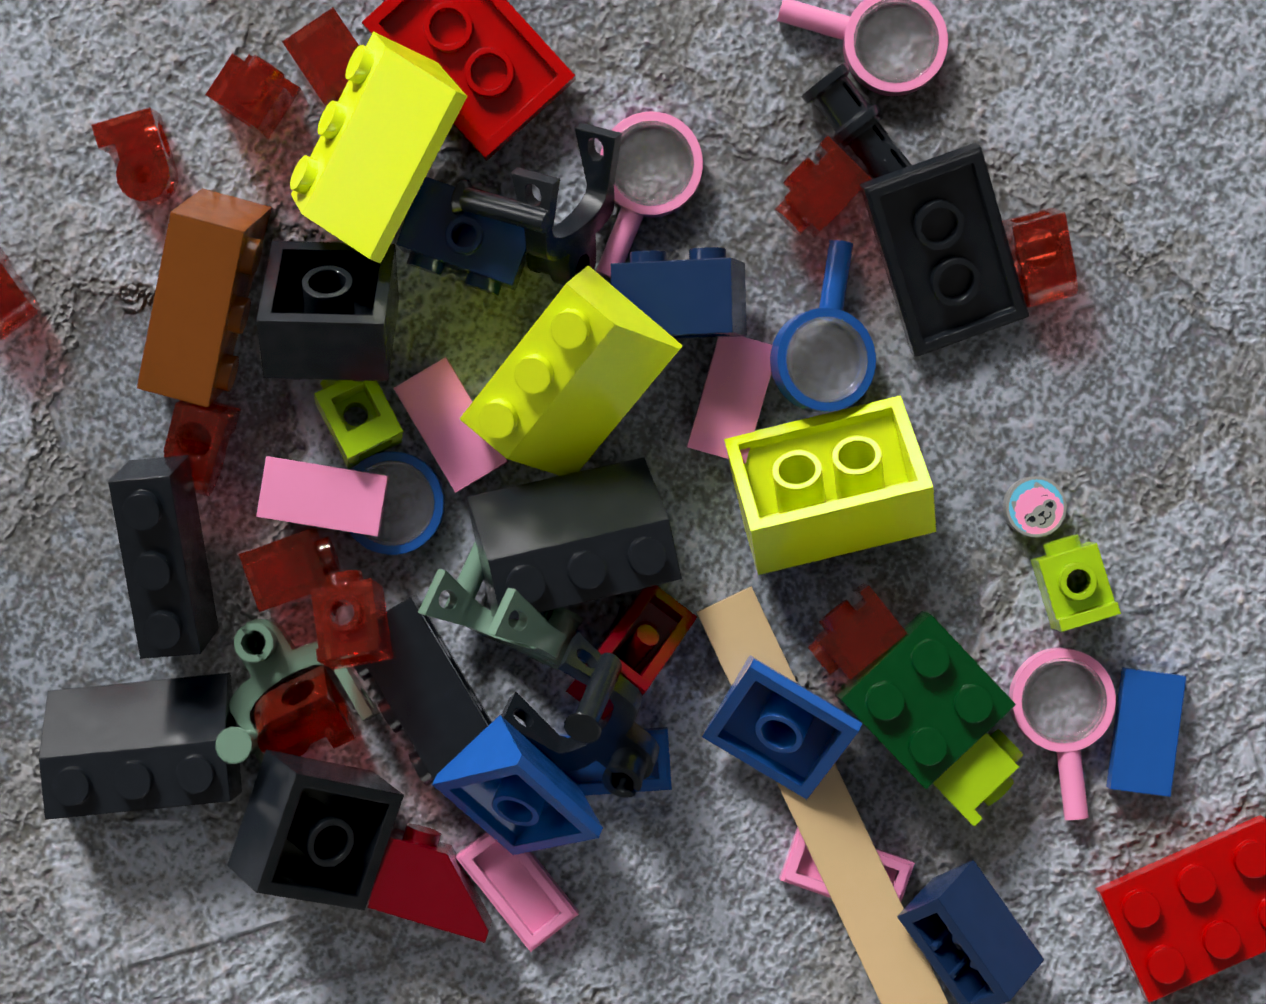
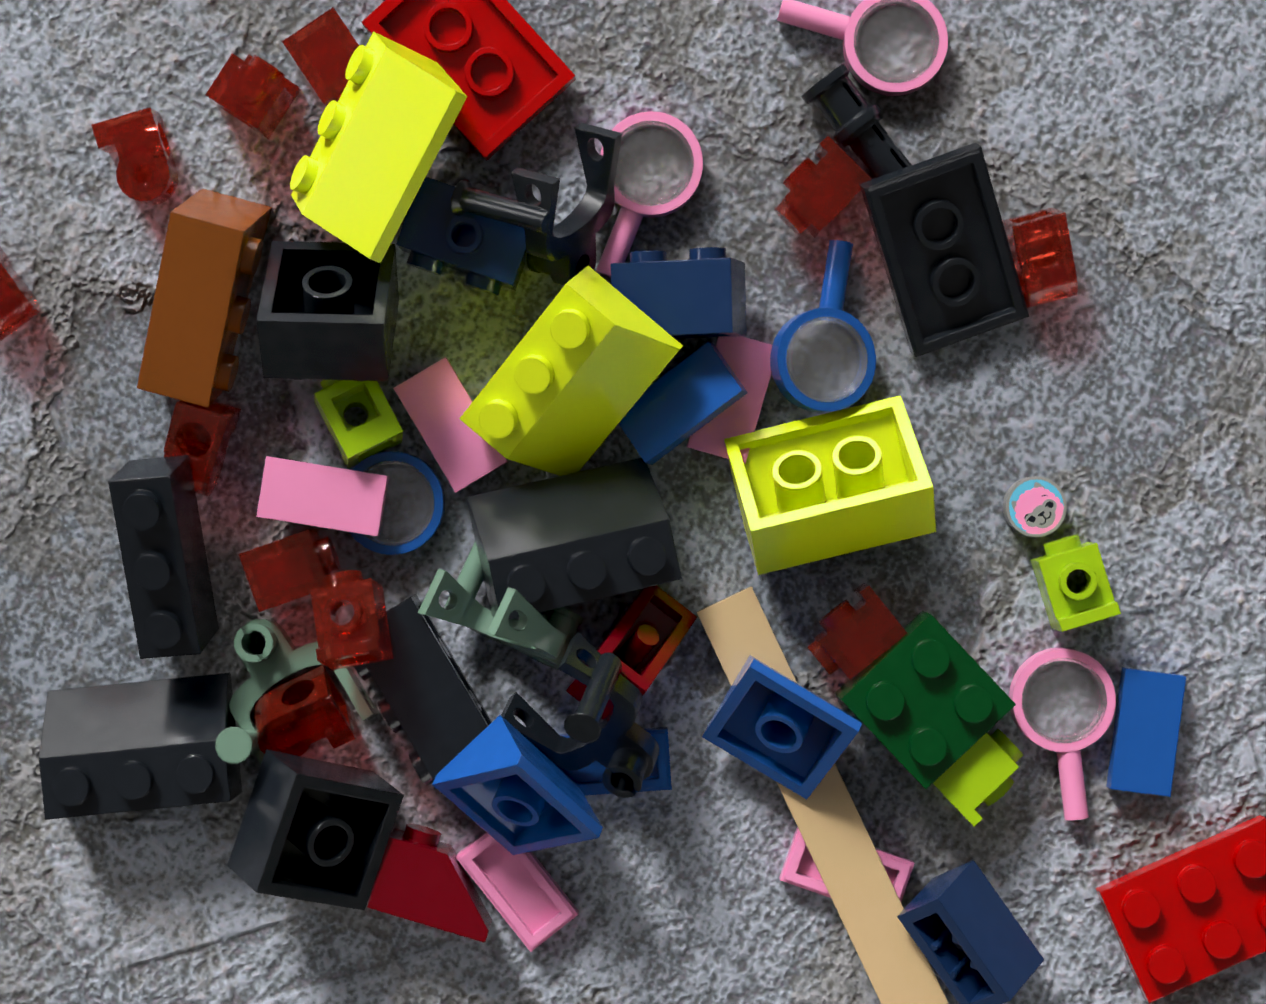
none -> blue tile [619,342,748,465]

